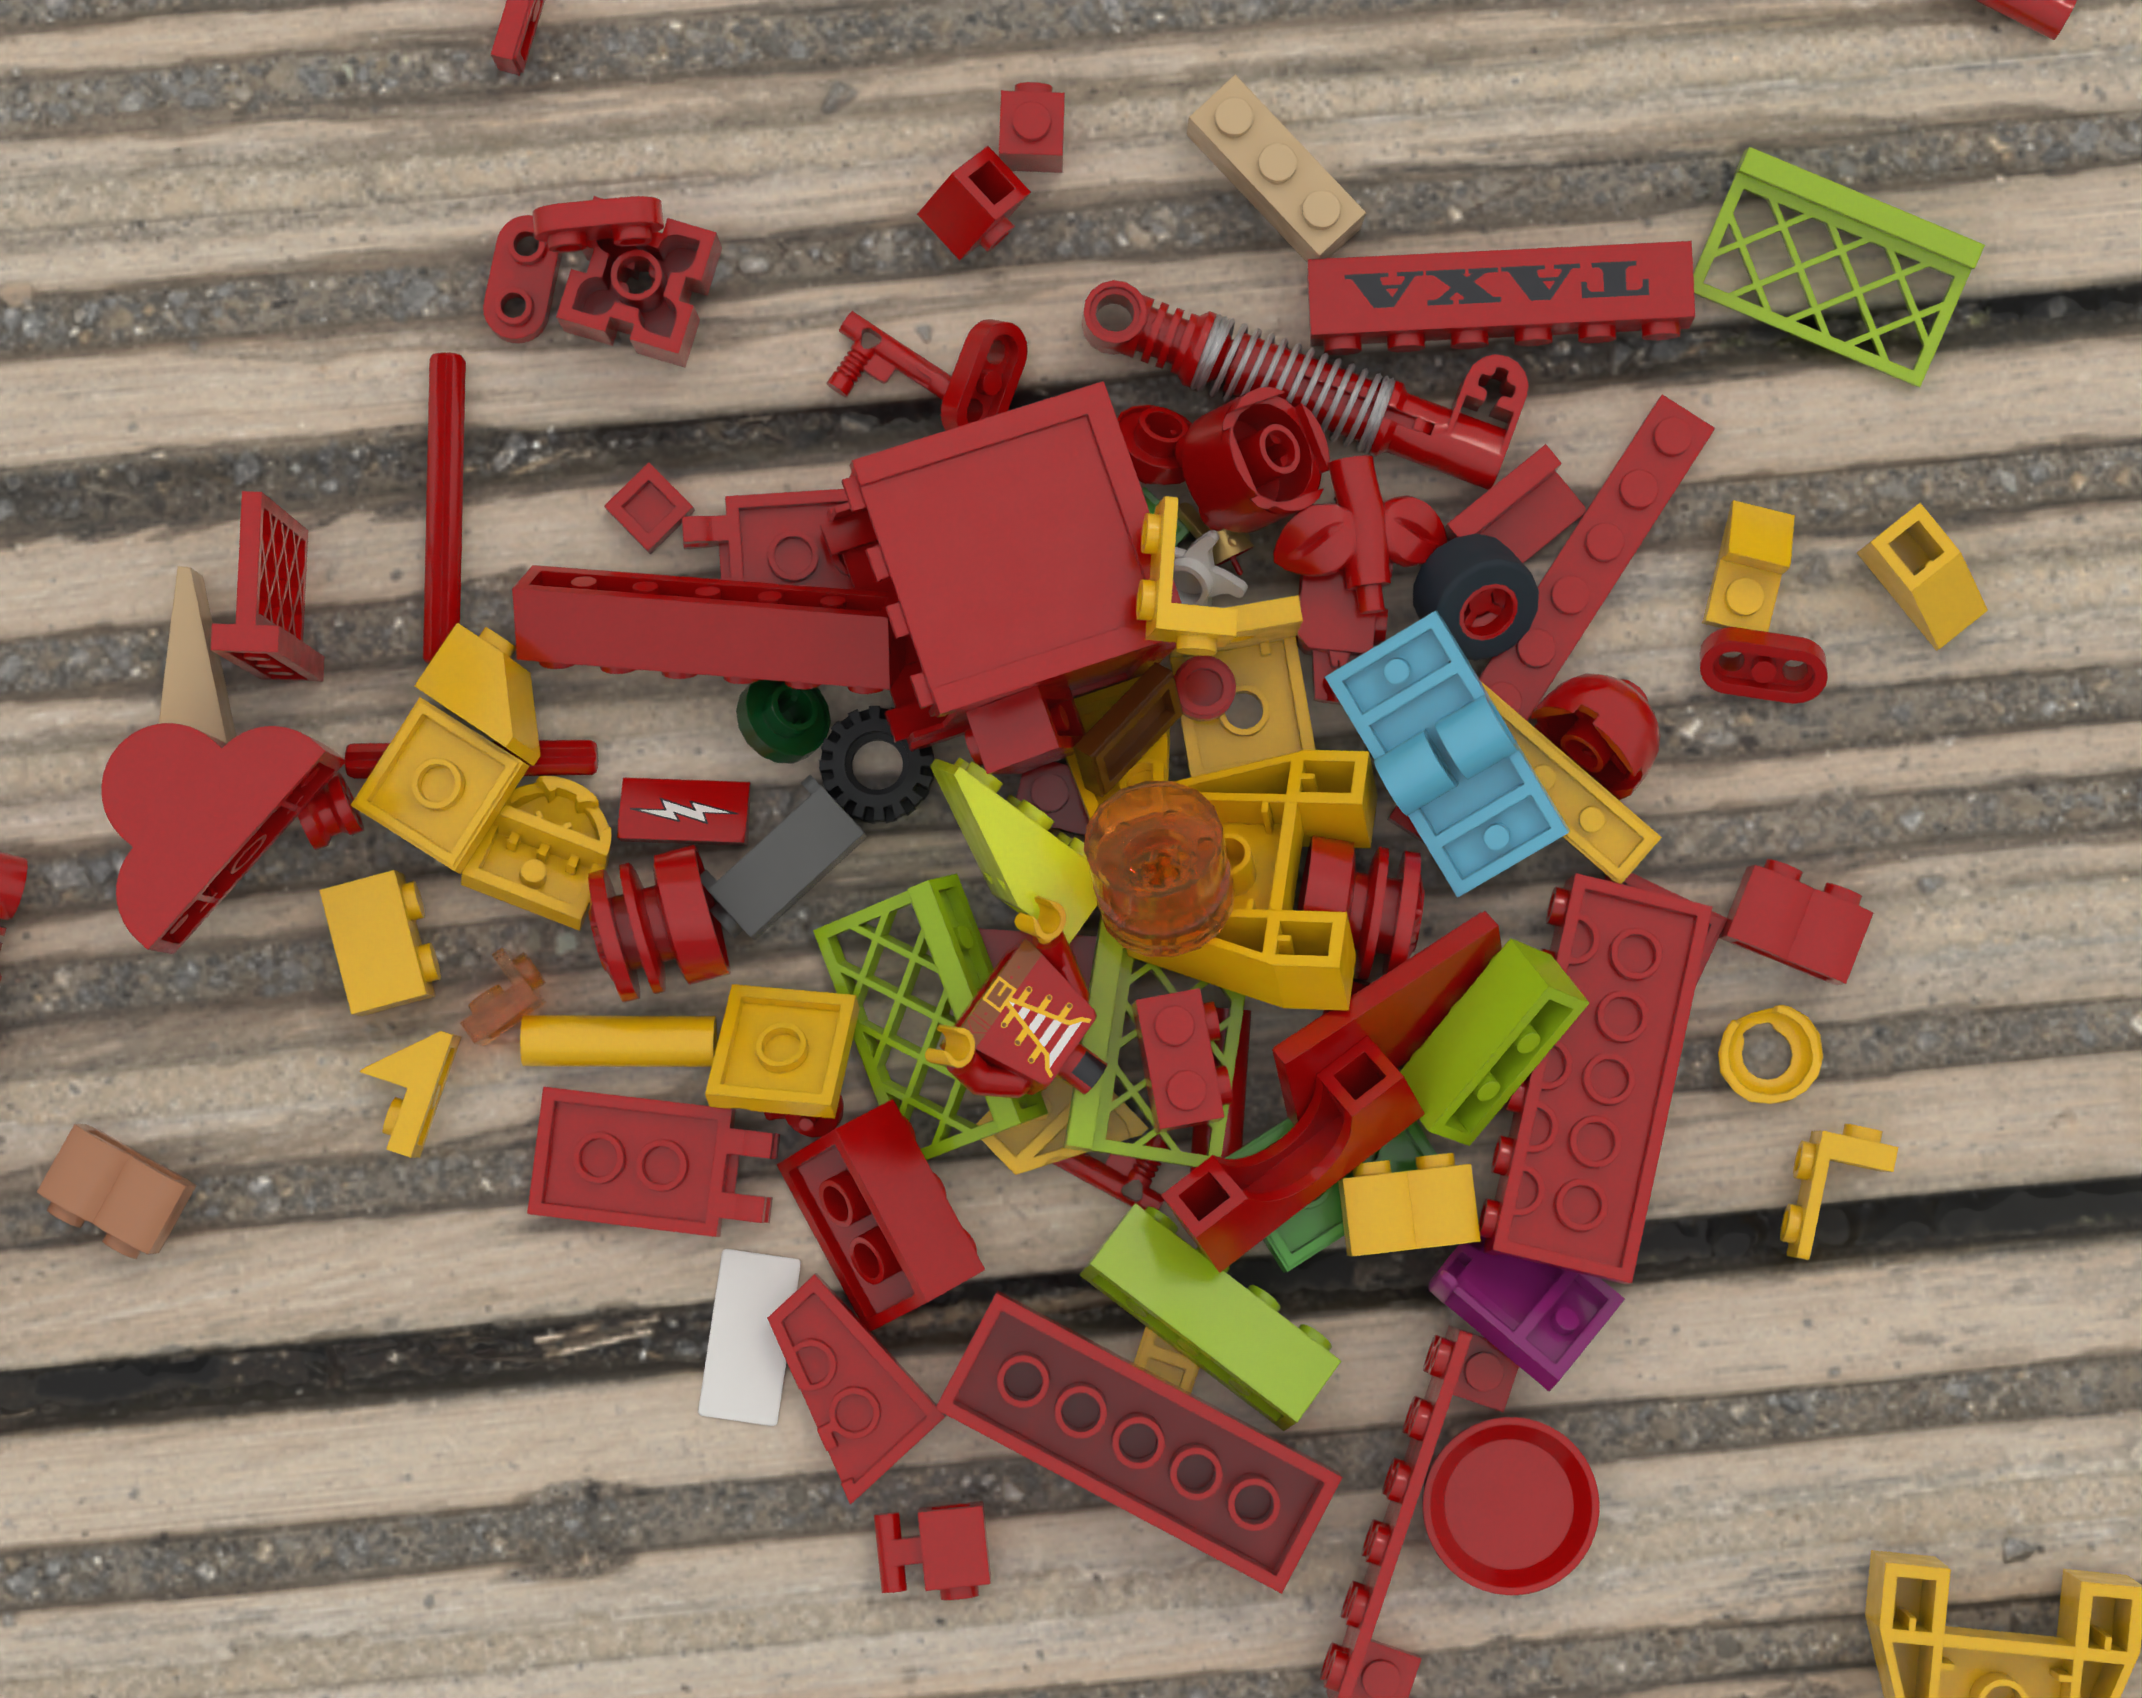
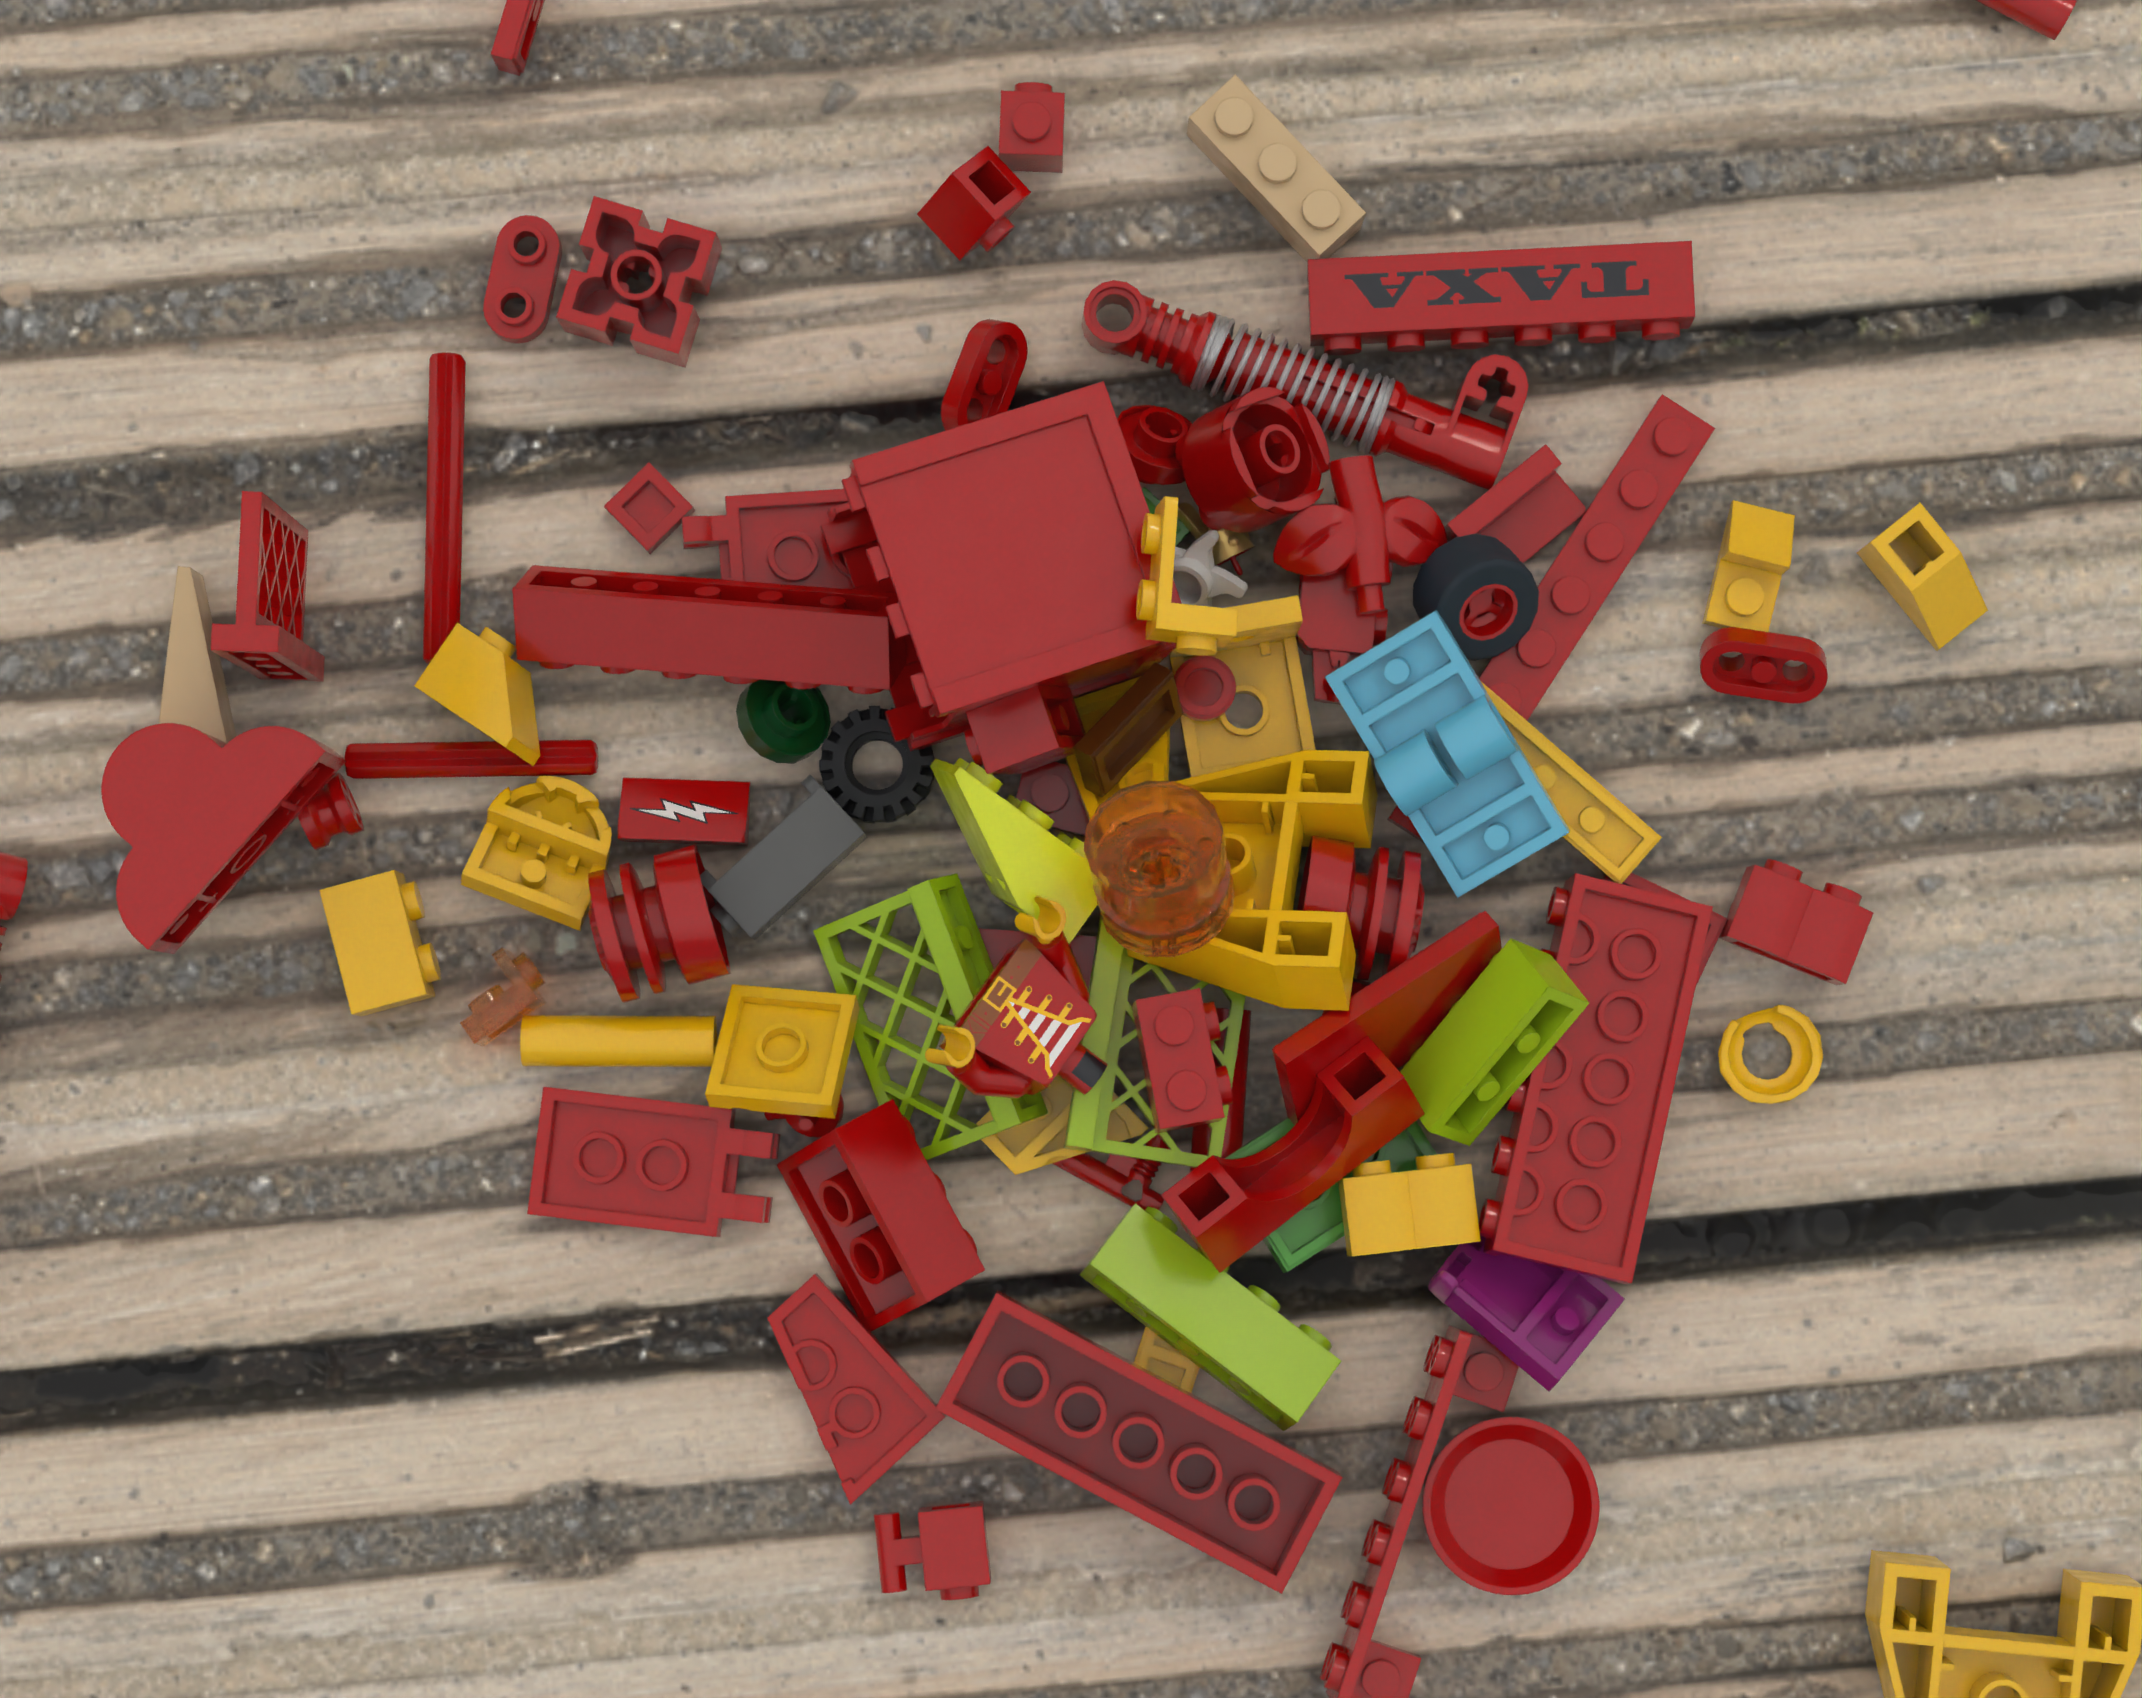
nougat brick [37,1124,197,1259] -> none
yellow tile [351,697,529,874] -> none
yellow slope [359,1031,461,1158] -> none
red plate [532,196,664,253] -> none
white sticker [698,1249,801,1426] -> none
red hose [826,311,952,400] -> none
red cylinder [1530,673,1661,800] -> none
lime fence [1693,147,1985,387] -> none
yellow bracket [1780,1124,1899,1260] -> none

